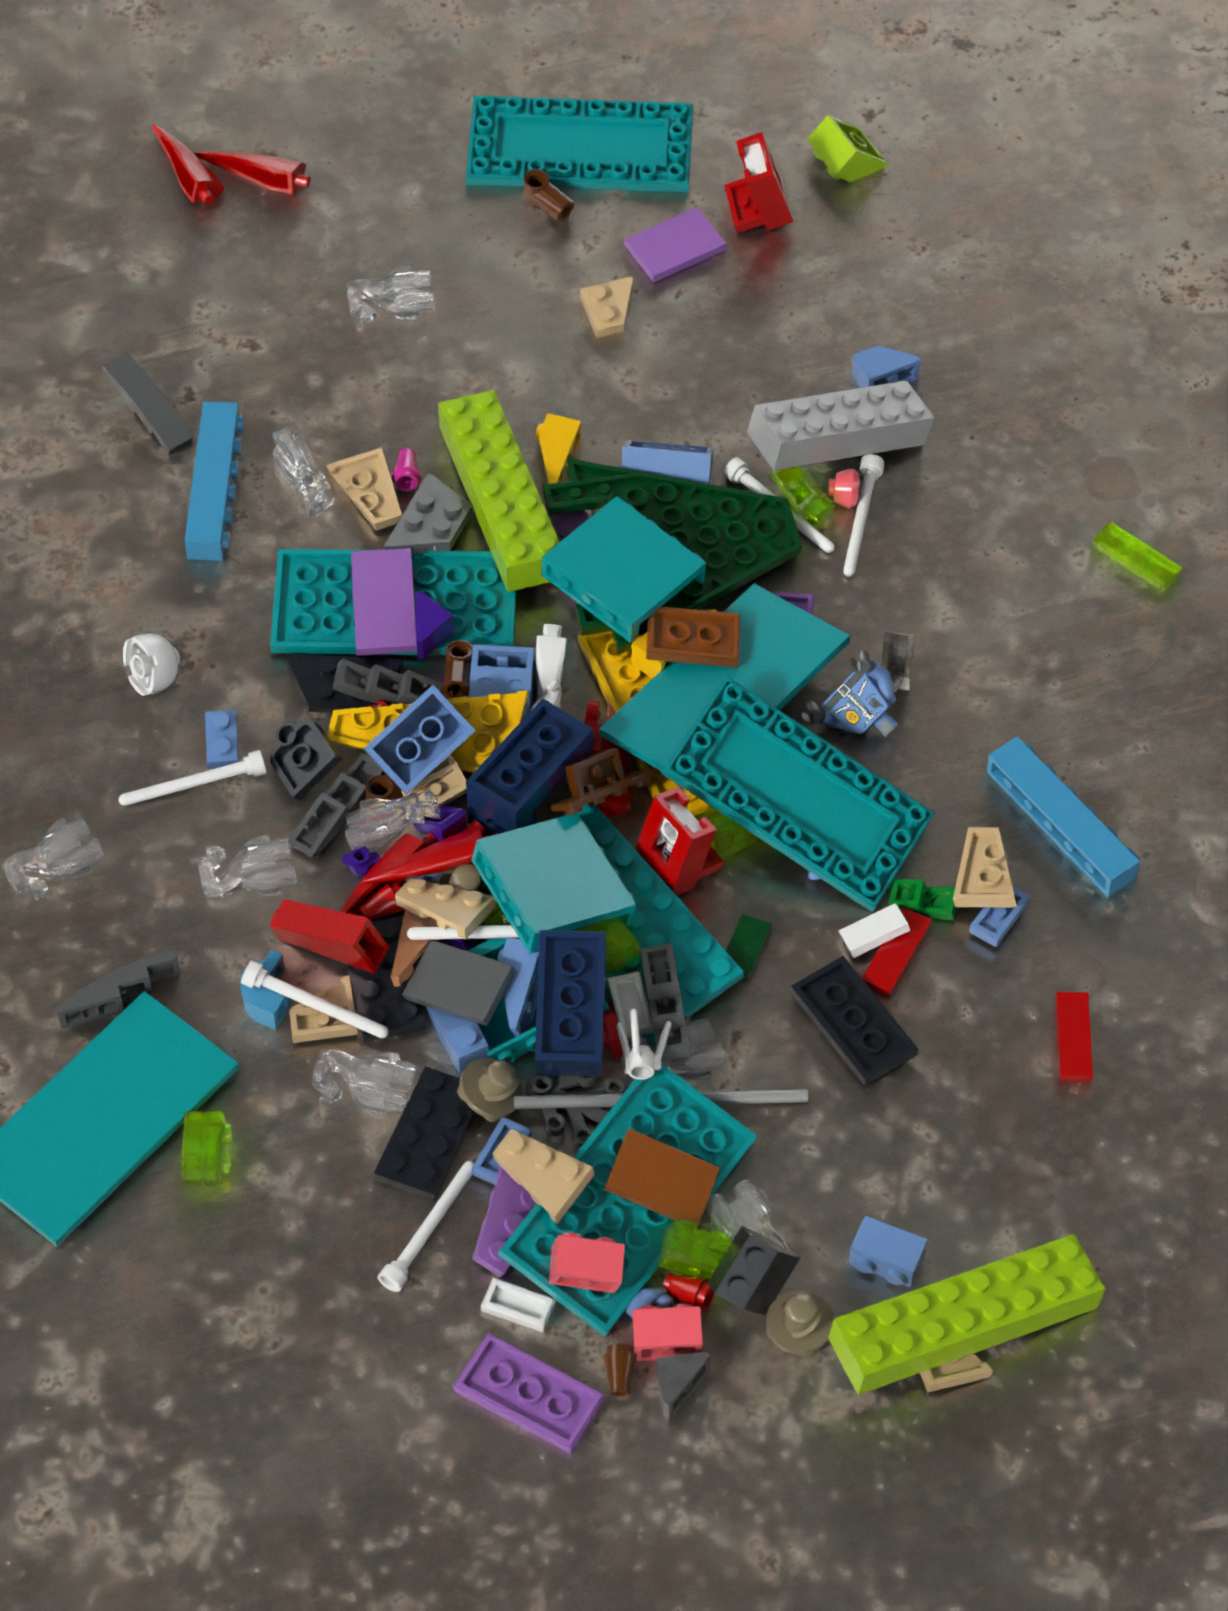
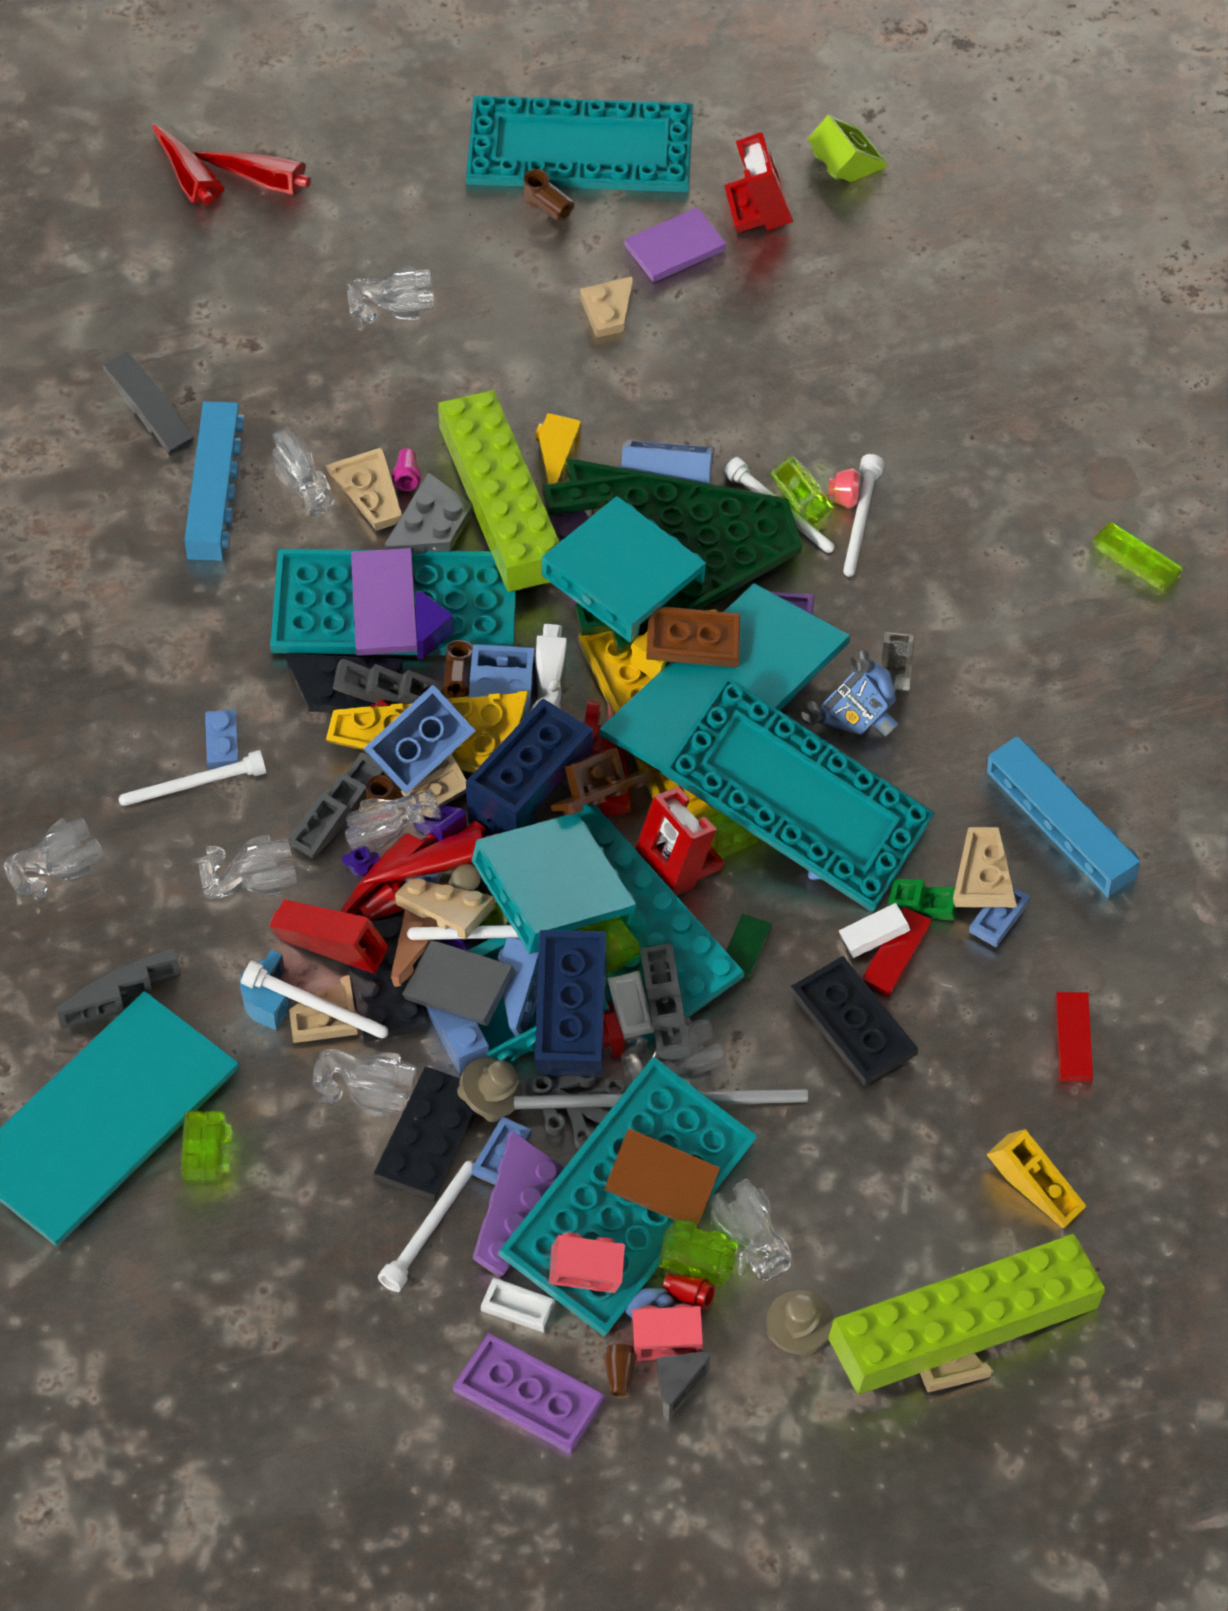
white cylinder [123,633,180,696] -> none
black plate [270,719,343,801] -> none
tan wing [493,1129,595,1224] -> none
white plant [617,1009,671,1080] -> none
black slope [708,1225,800,1315] -> none
light grey brick [747,381,934,470] -> none
medium blue brick [849,1216,928,1288] -> none
medium blue slope [851,346,920,388] -> none
none -> yellow slope [986,1129,1087,1228]

